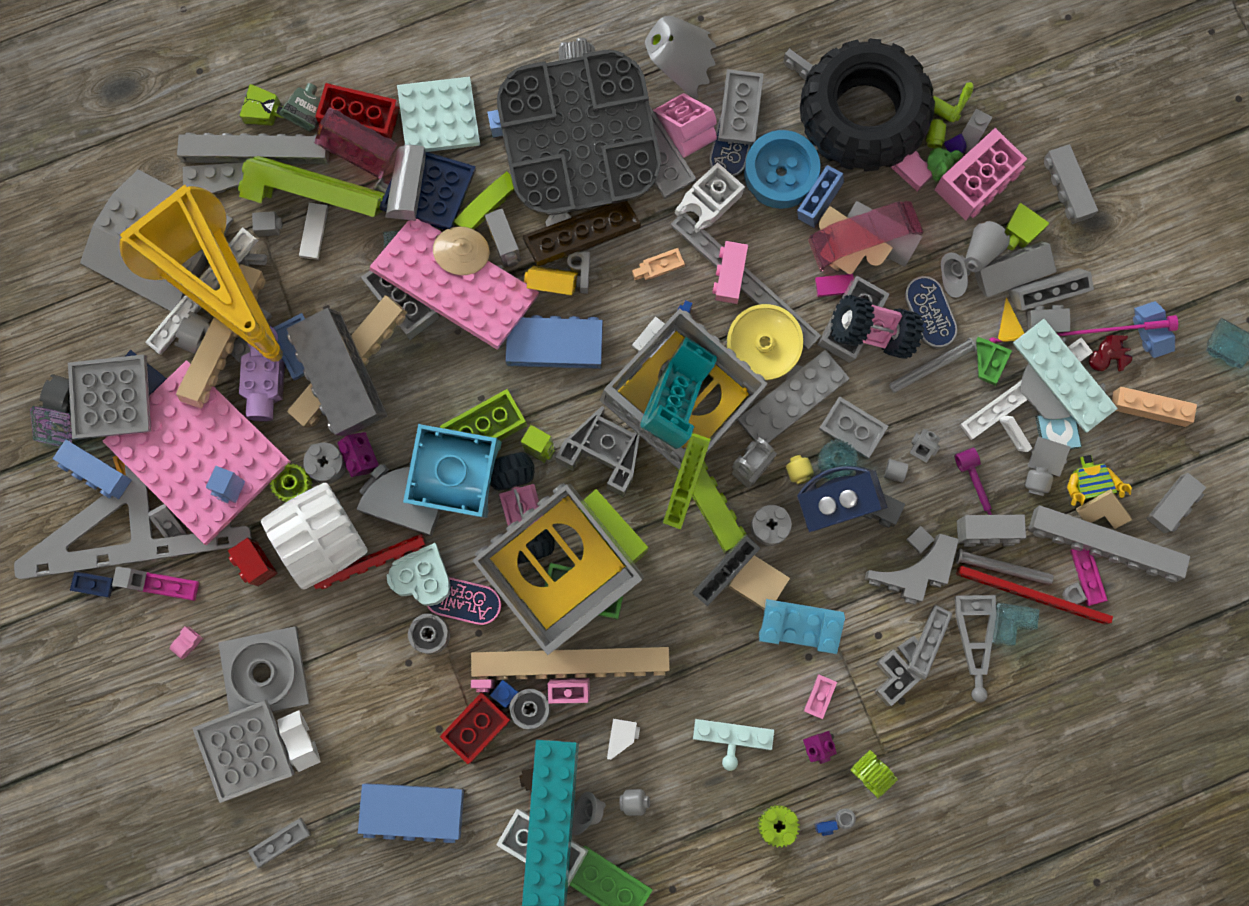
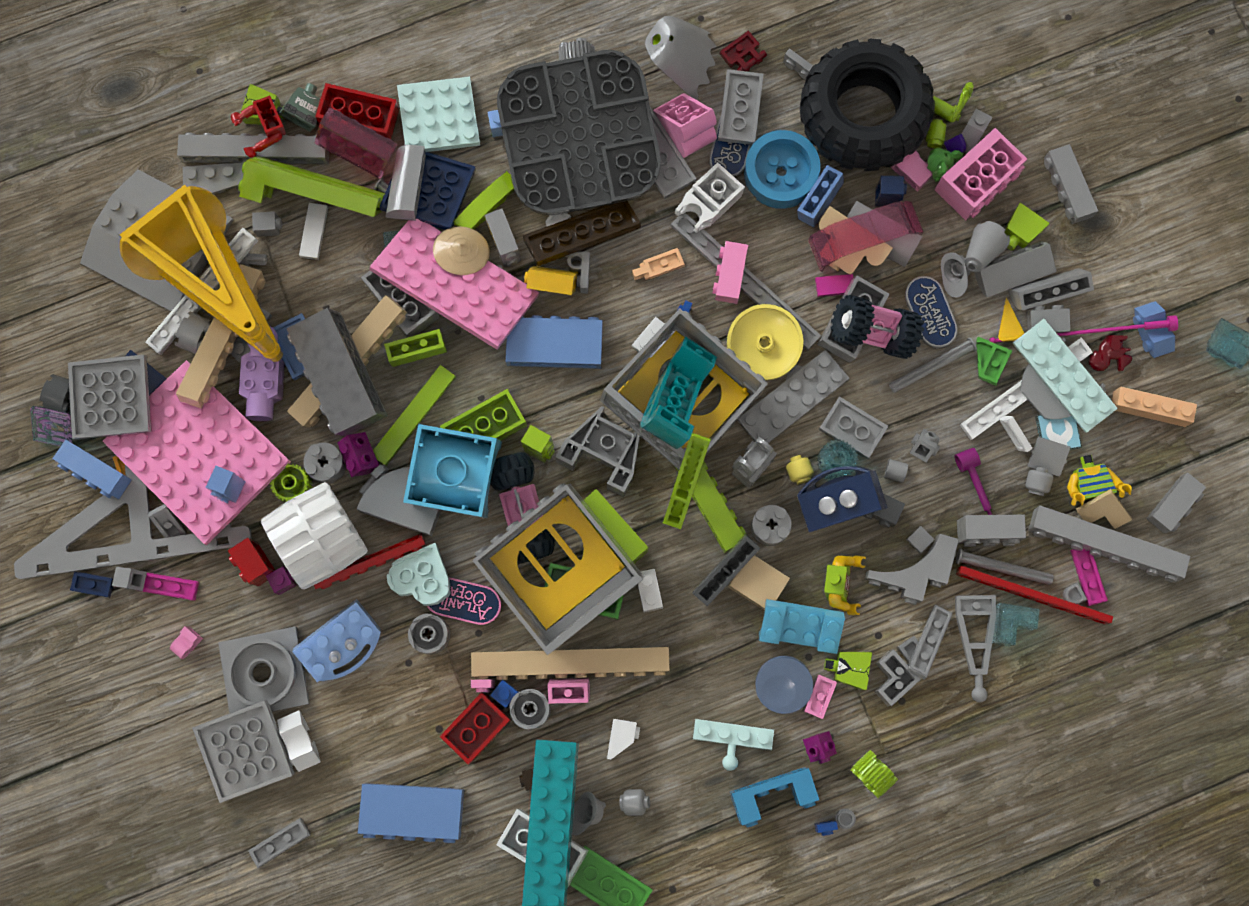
lime brick [757,805,800,848] -> none
none -> red torso [231,95,286,158]
none -> magenta brick [266,567,297,595]
none -> light blue piece [292,599,381,682]
none -> lime tile [373,365,456,466]
none -> lime brick [384,329,447,367]
none -> white brick [638,569,663,613]
none -> dark red plate [719,30,767,72]
none -> dark azure plate [730,767,819,828]
none -> sand blue piece [755,656,813,714]
none -> torso [824,555,866,615]
none -> lime torso [824,652,872,690]
none -> dark blue piece [875,176,907,207]

